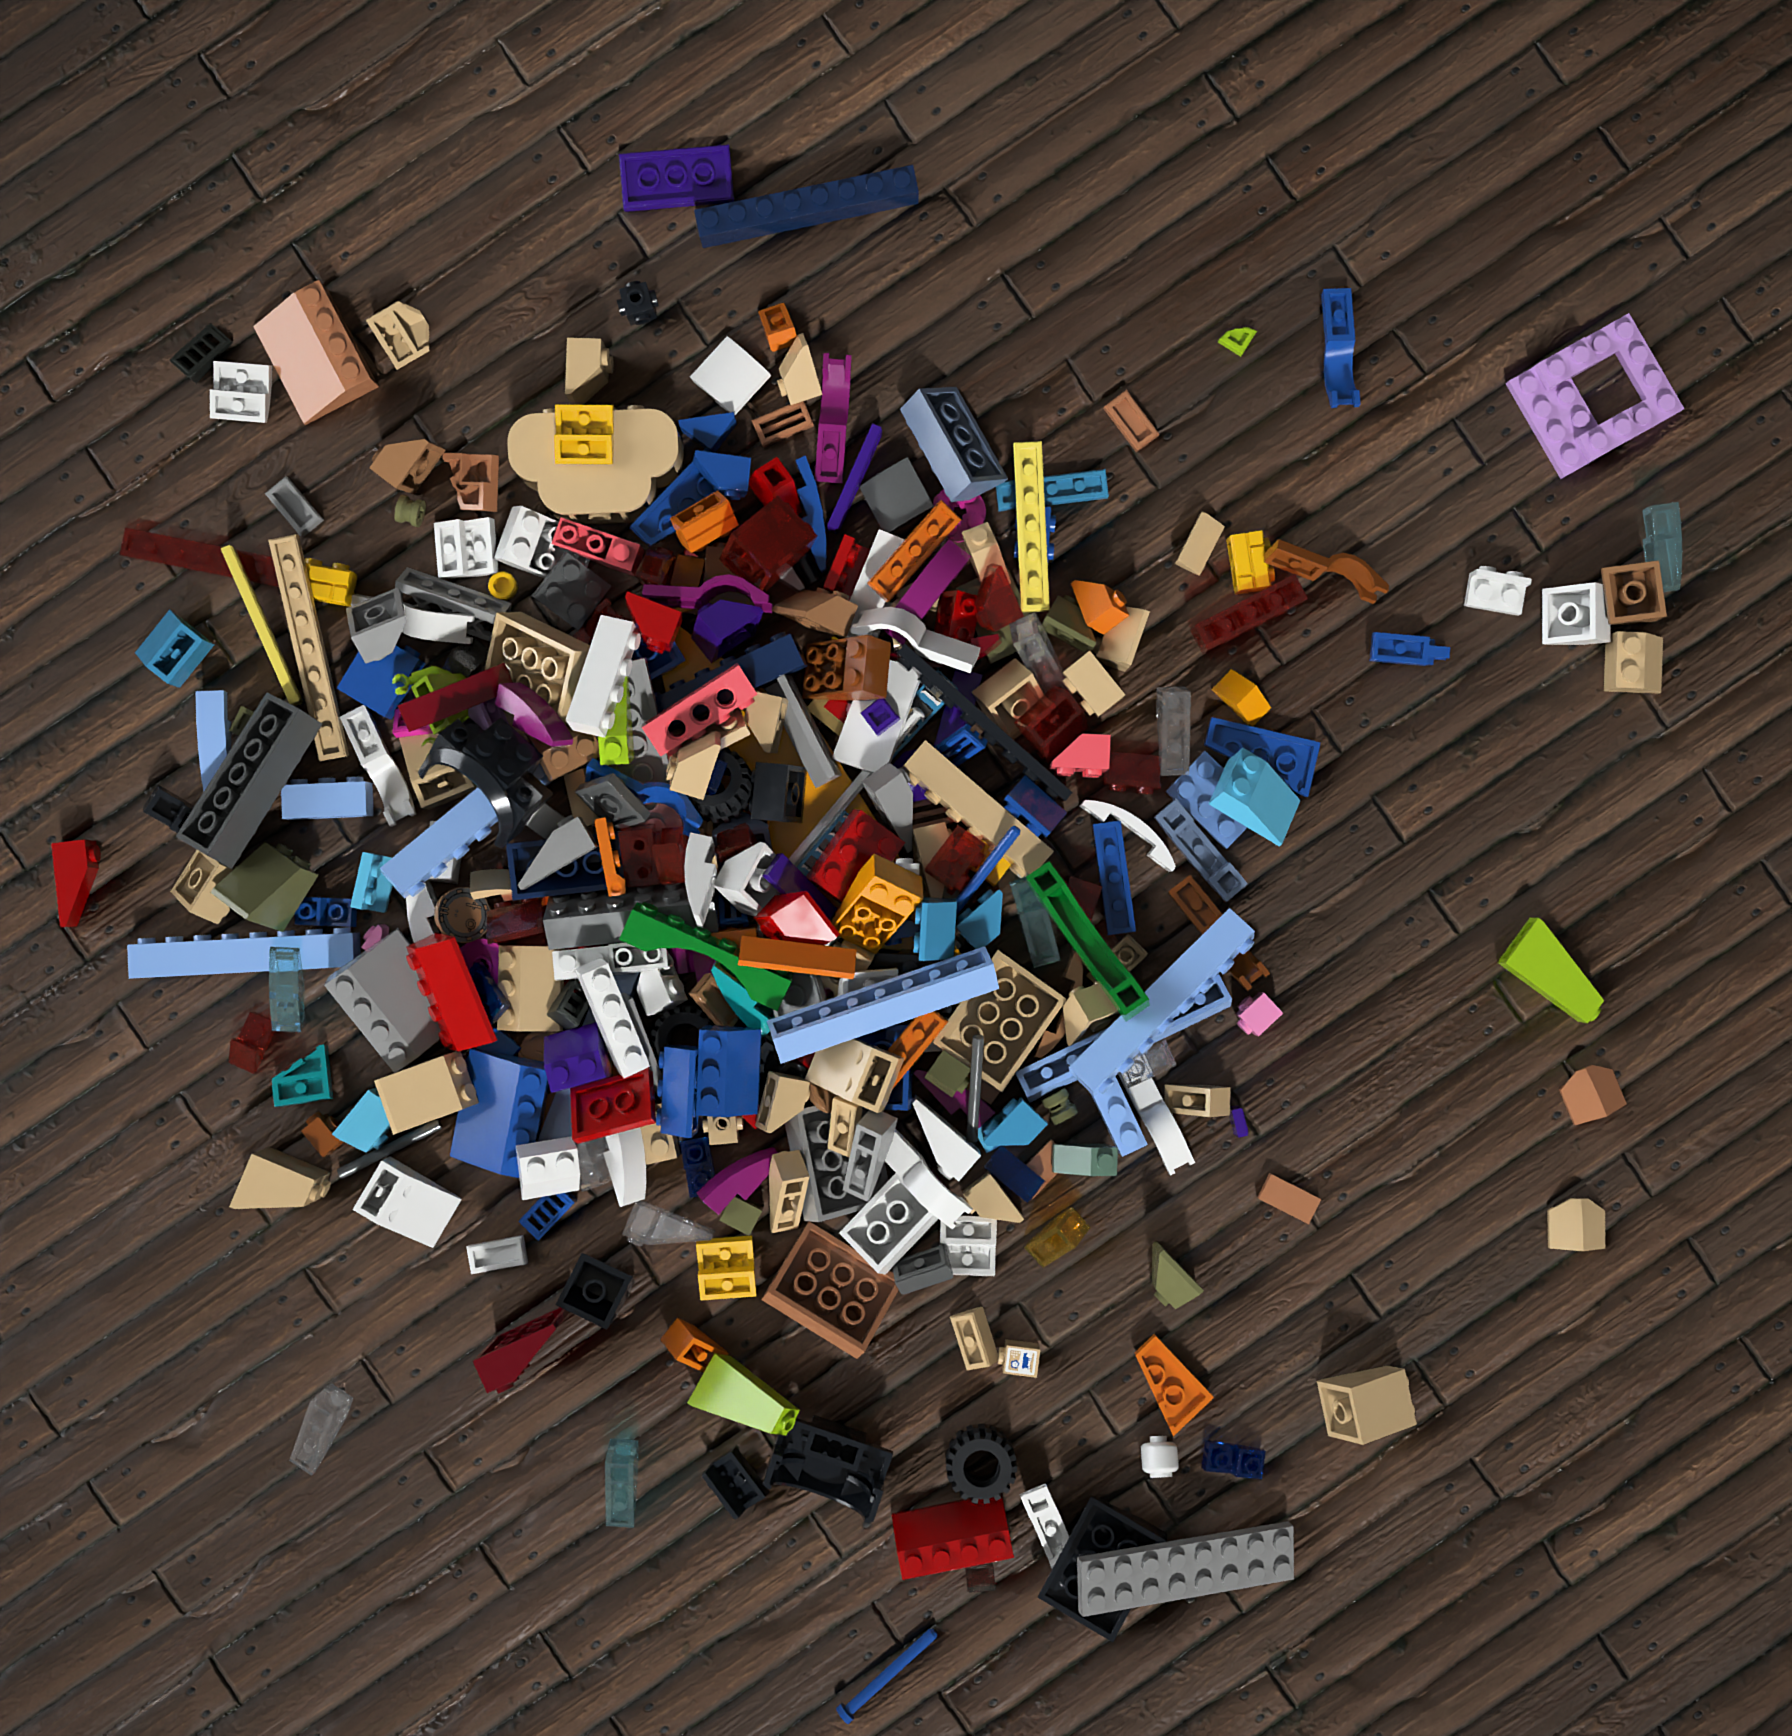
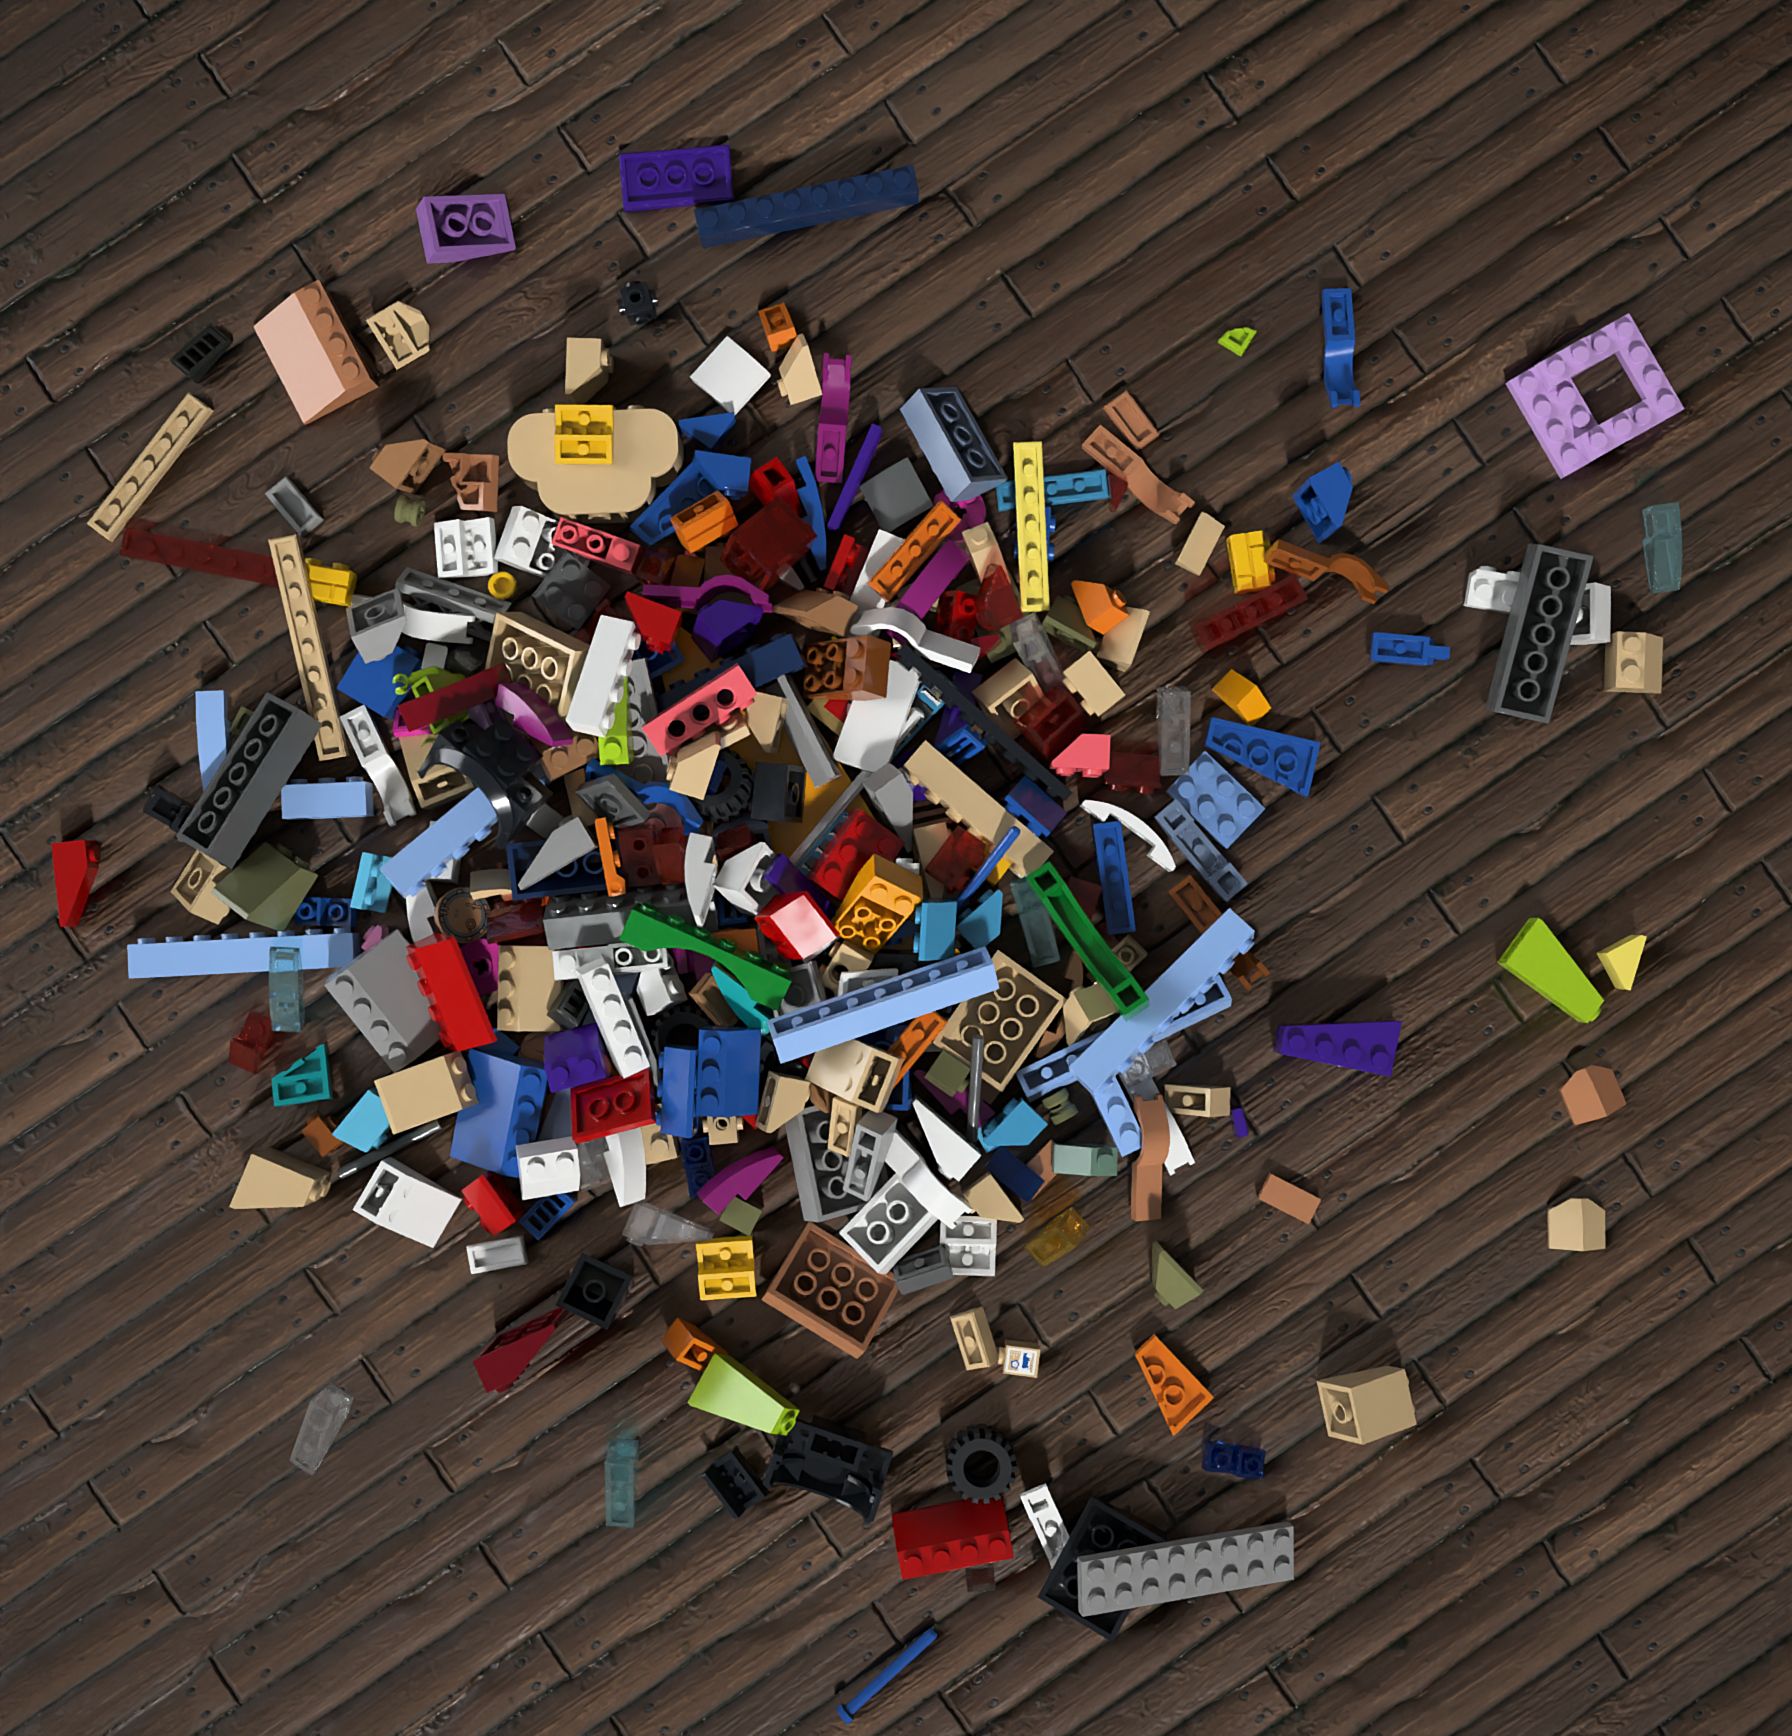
dark azure slope [135,610,215,688] -> none
white slope [210,361,272,423] -> none
light yellow tile [220,545,303,706] -> none
clear blue tile [469,962,511,1024] -> none
orange tile [738,936,857,979] -> none
nougat tile [752,401,814,448] -> none
tan slope [769,1150,810,1233] -> none
dark purple tile [860,698,900,736] -> none
white head [1141,1436,1179,1478] -> none
medium azure slope [1209,748,1300,846] -> none
bright pink brick [1235,992,1283,1036] -> none
medium nougat slope [1601,561,1667,625] -> none
none -> tan tile [87,392,213,542]
none -> medium lavender slope [416,194,516,264]
none -> white slope [421,642,448,669]
none -> red slope [461,1171,527,1236]
none -> nougat piece [1082,425,1195,524]
none -> clear red slope [1107,474,1129,513]
none -> nougat piece [1131,1093,1170,1221]
none -> dark purple wedge [1273,1020,1402,1077]
none -> blue slope [1292,462,1353,544]
none -> dark grey brick [1485,544,1594,724]
none -> light yellow slope [1597,935,1647,990]

